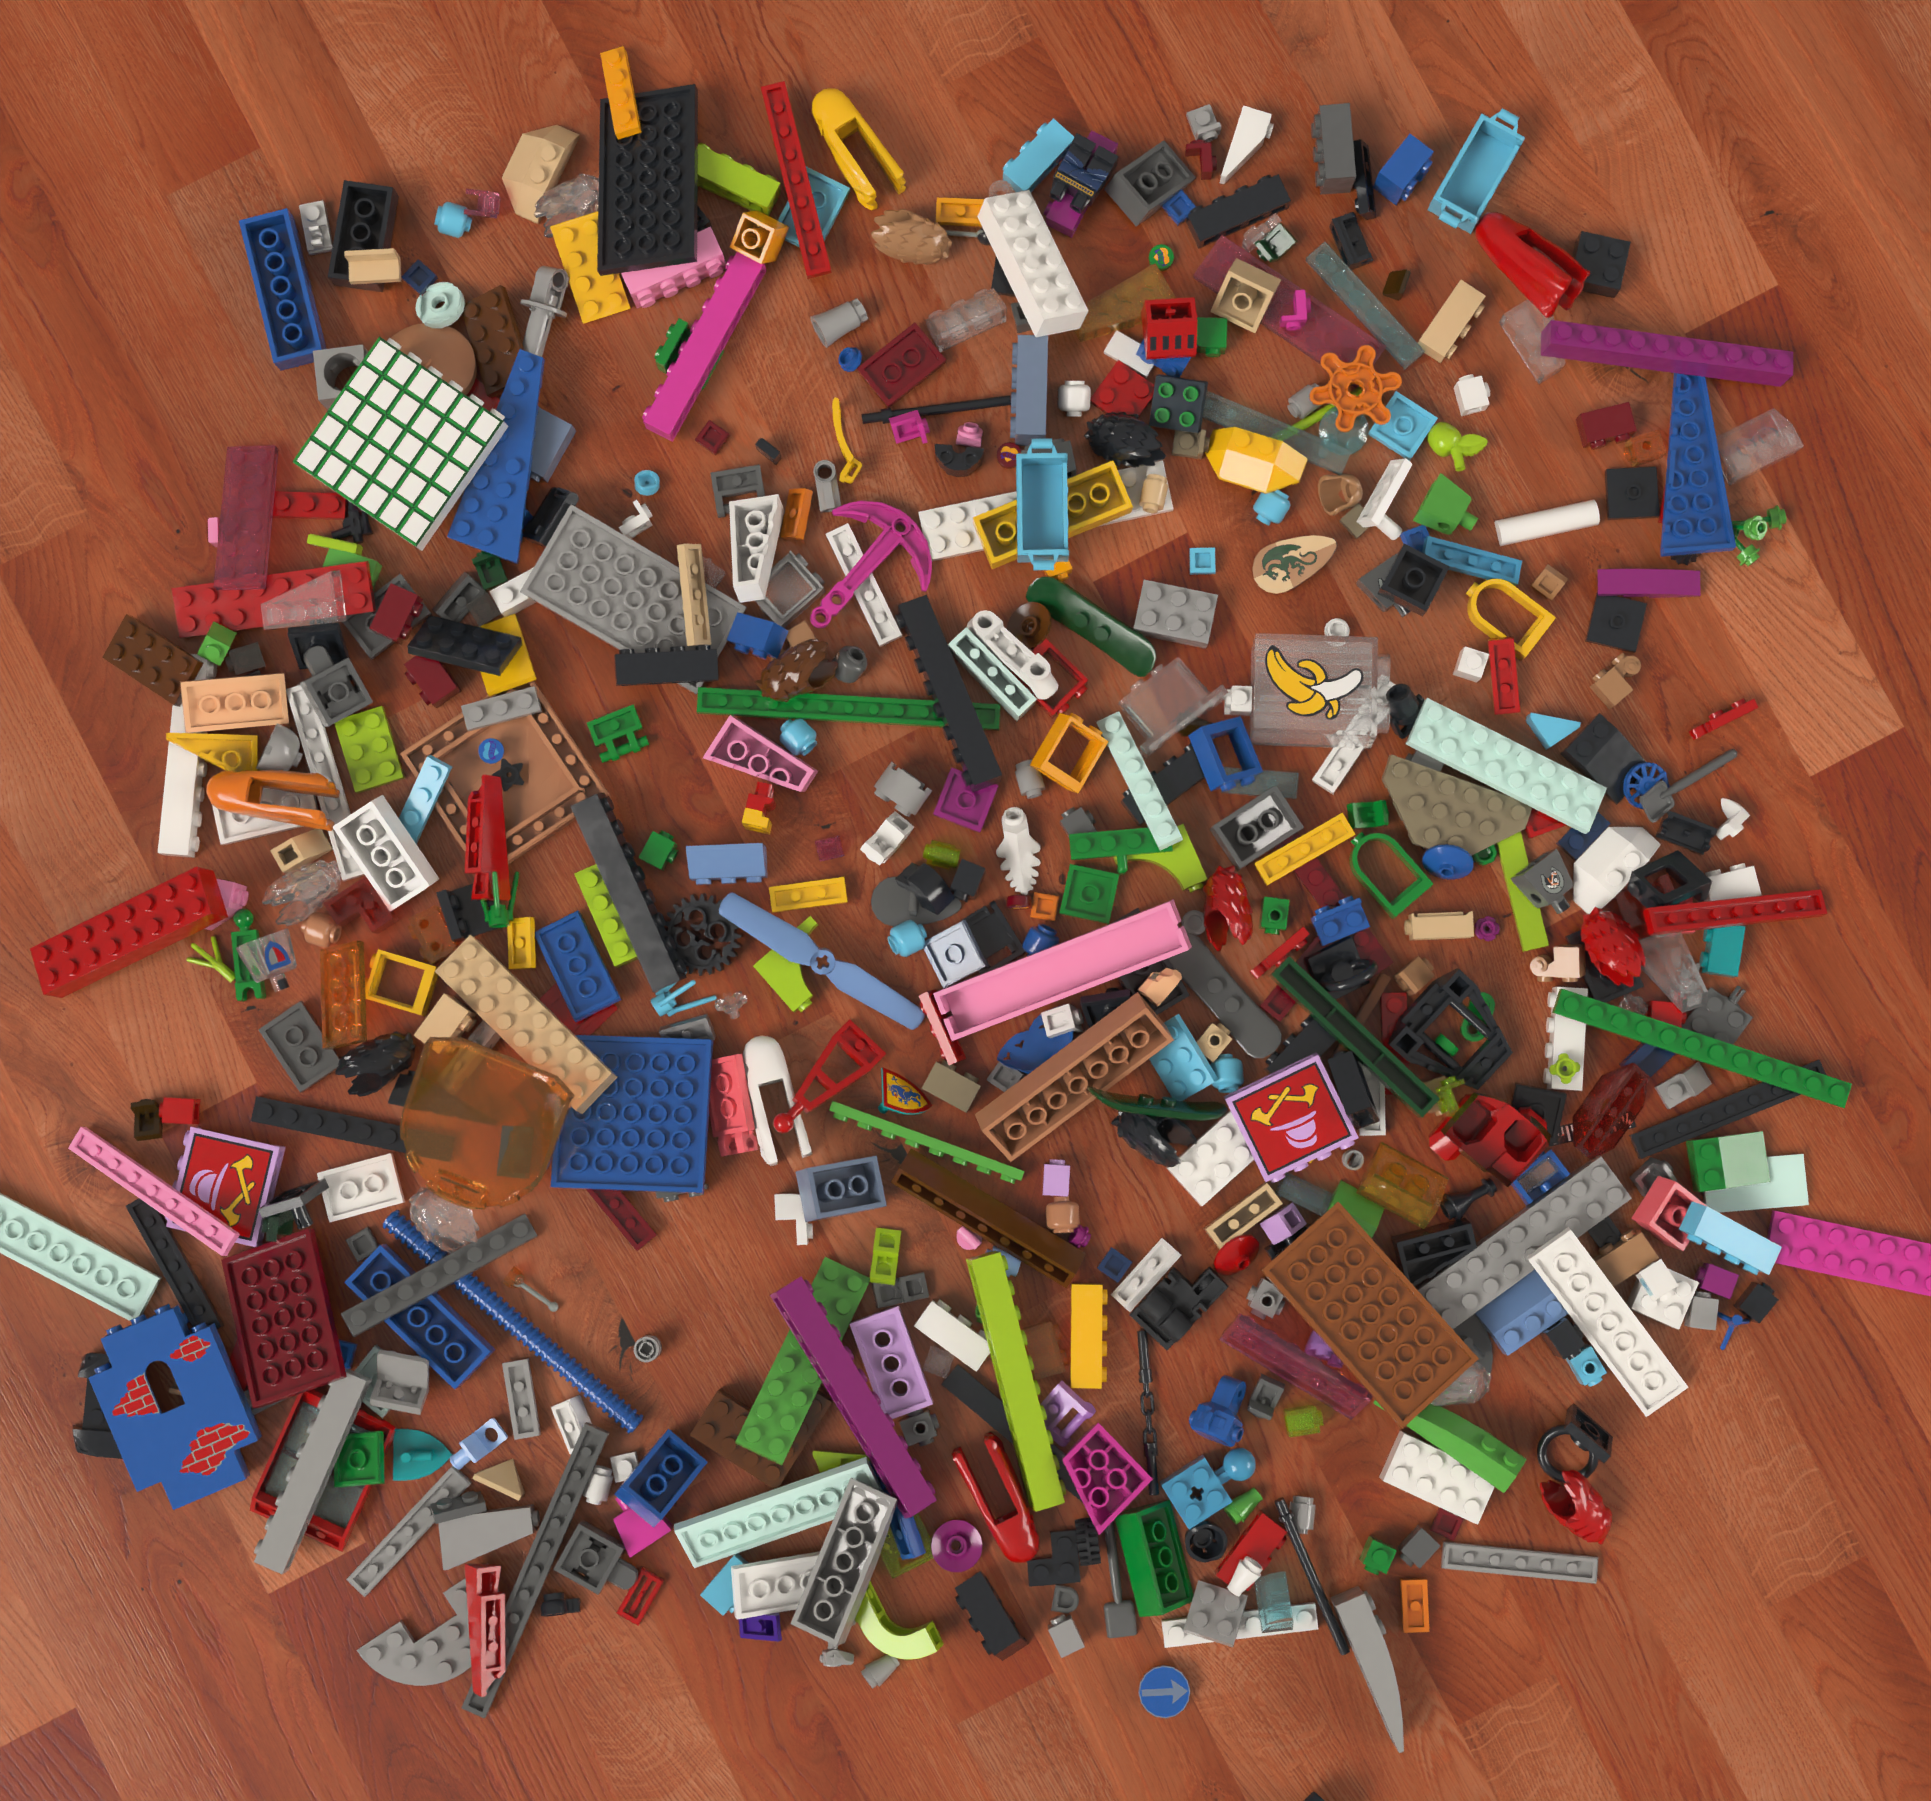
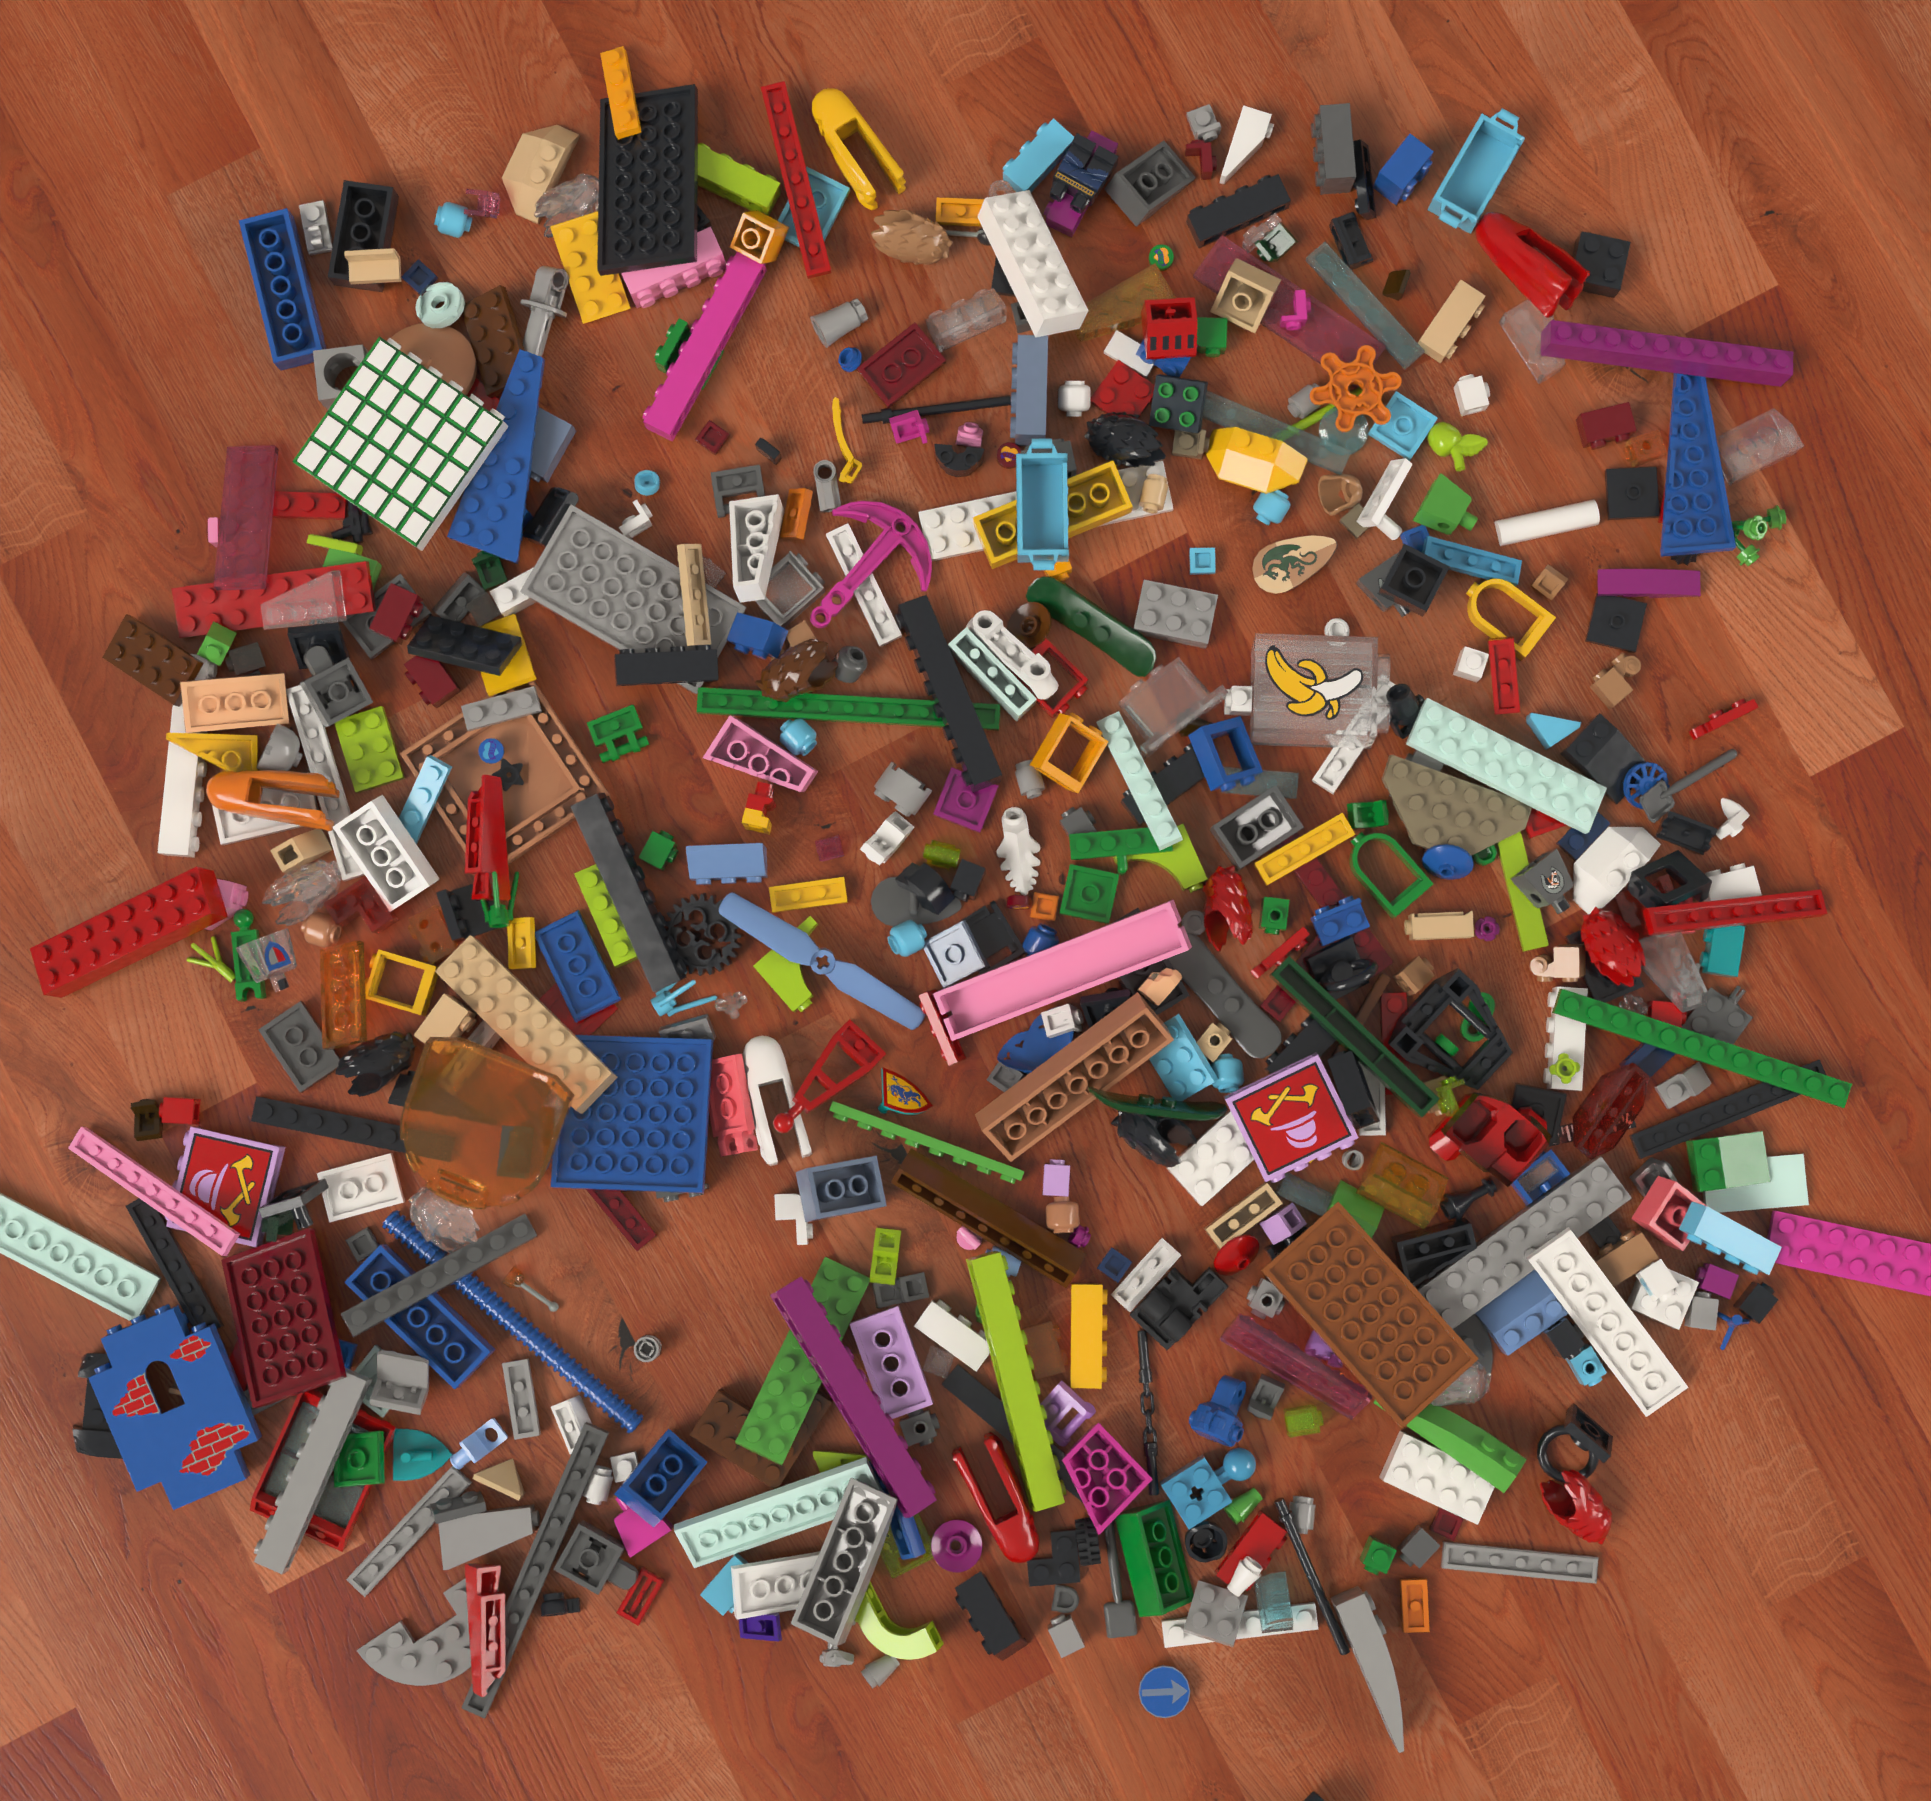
dark tan brick [921,1060,981,1113] -> none
blue tile [1162,189,1196,226] -> none

